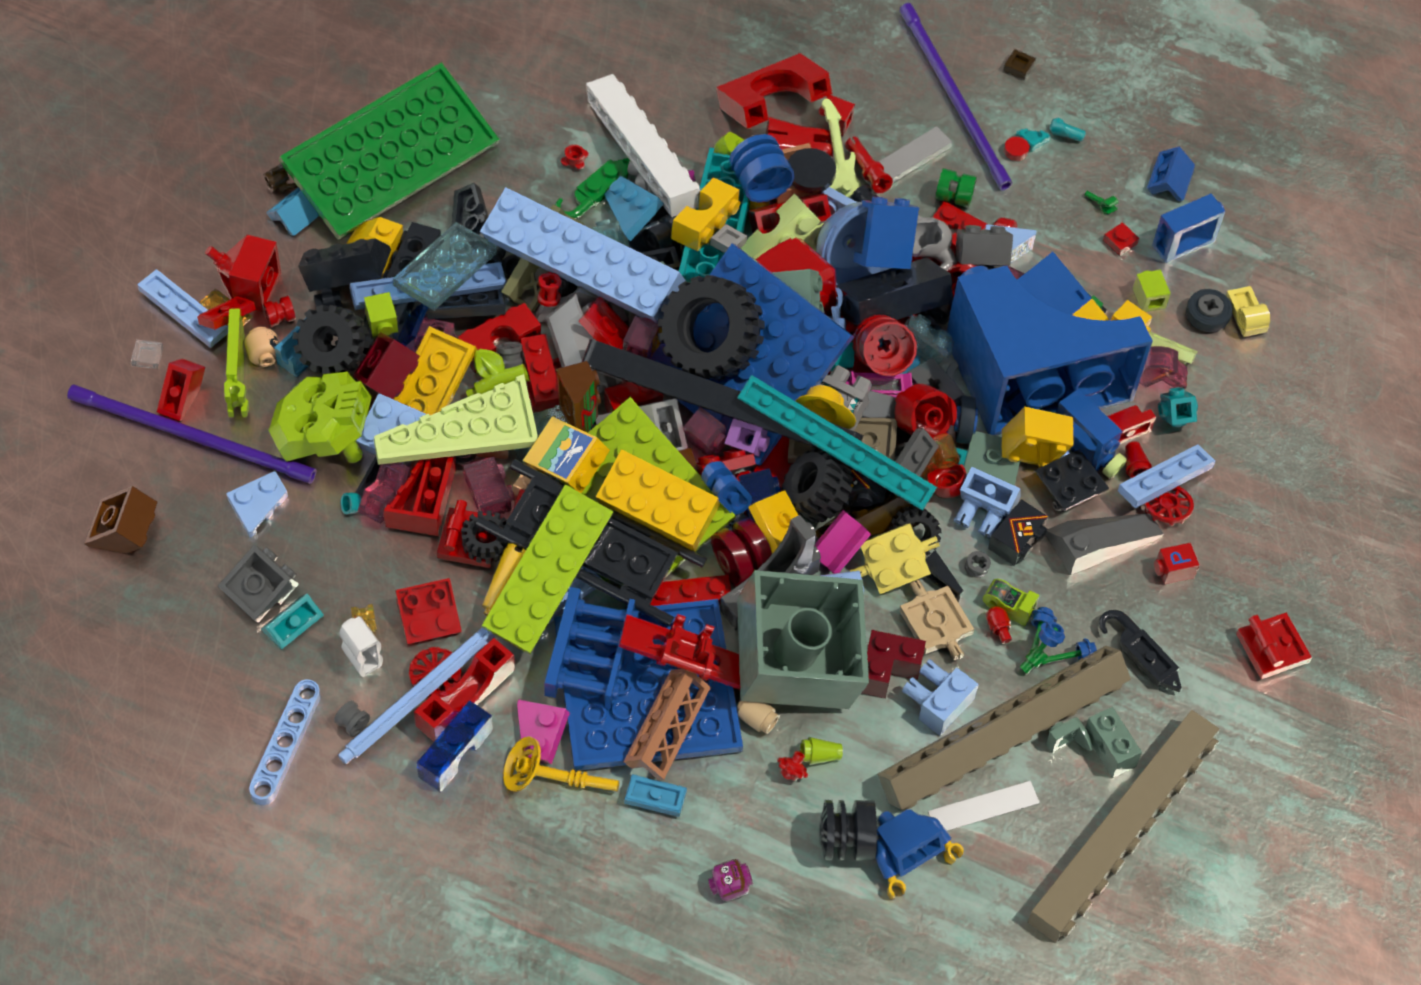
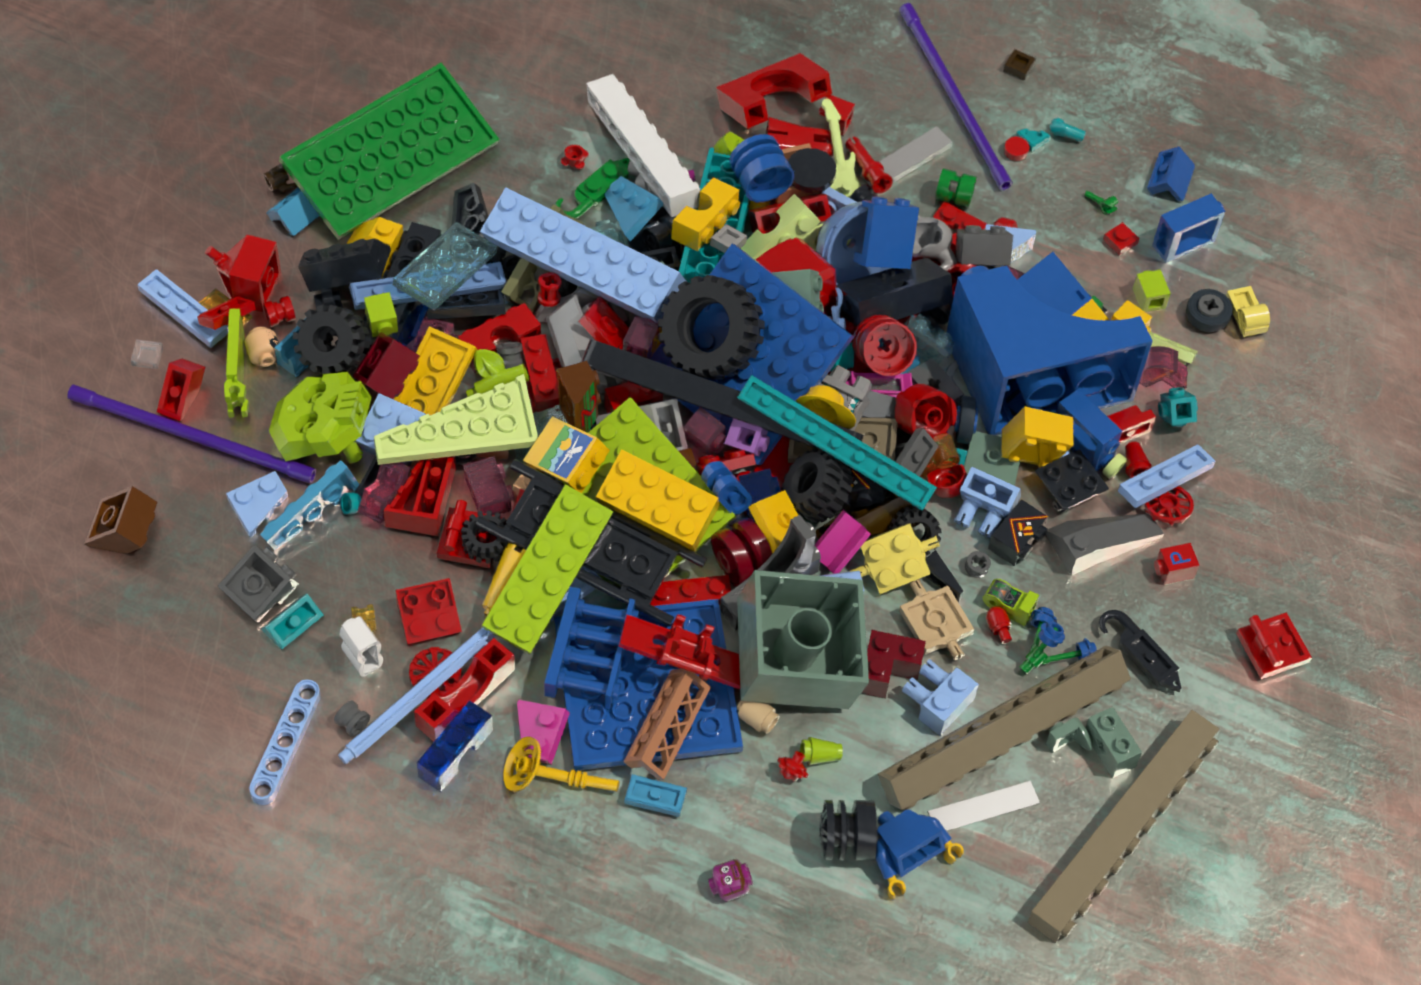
none -> dark azure wing [260,460,360,551]

